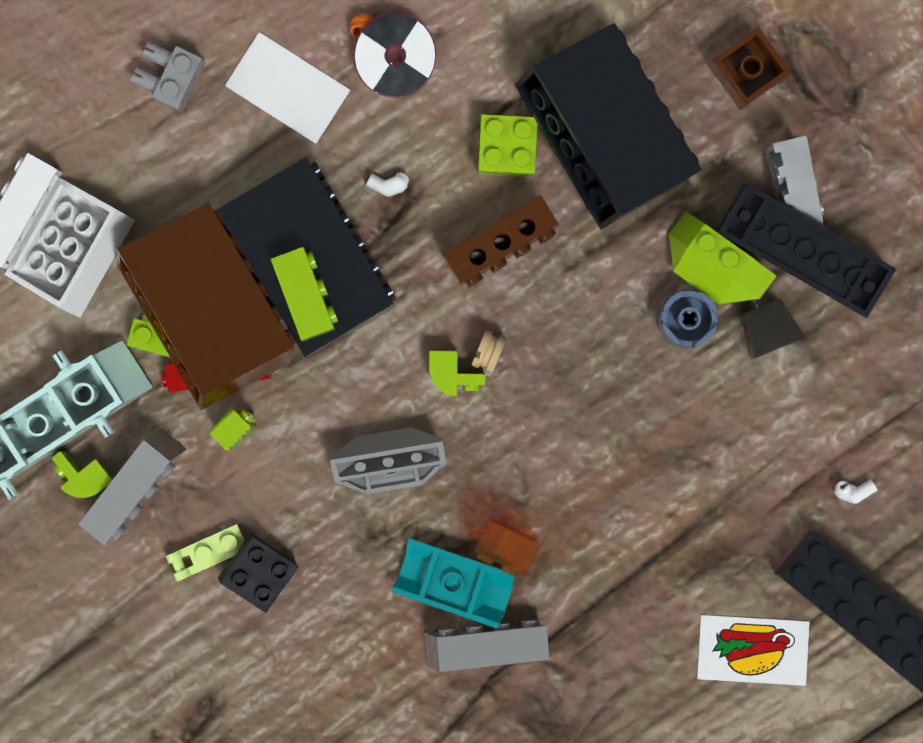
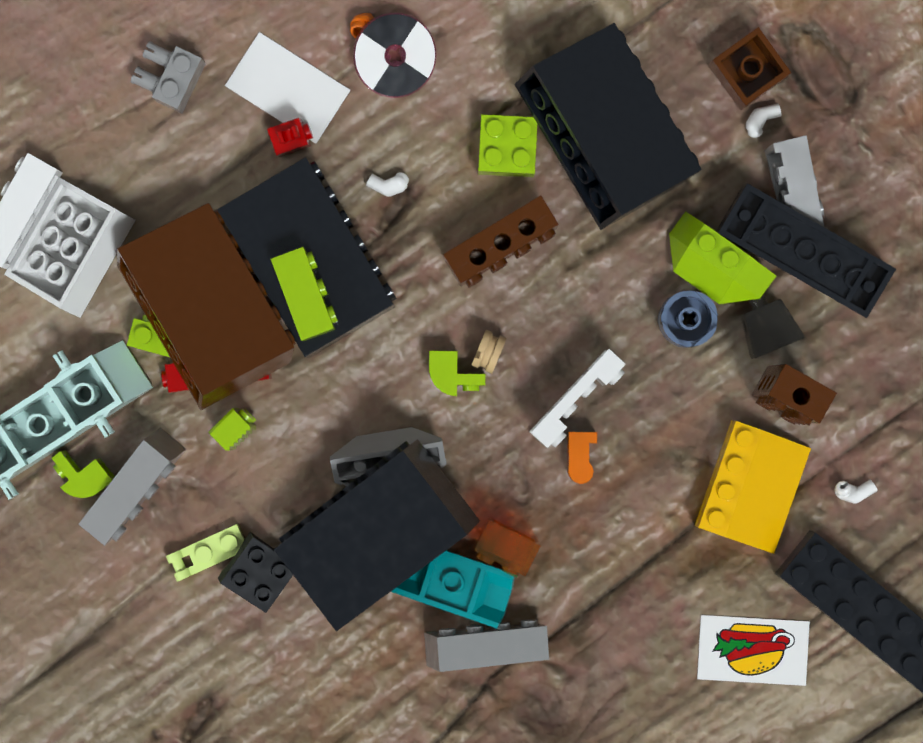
none -> red brick [267,118,313,157]
none -> black brick [274,439,480,632]
none -> white piece [529,349,626,448]
none -> orange leg [567,432,597,484]
none -> yellow slope [694,420,811,554]
none -> white arm [746,103,781,138]
none -> reddish brown brick [752,364,837,426]

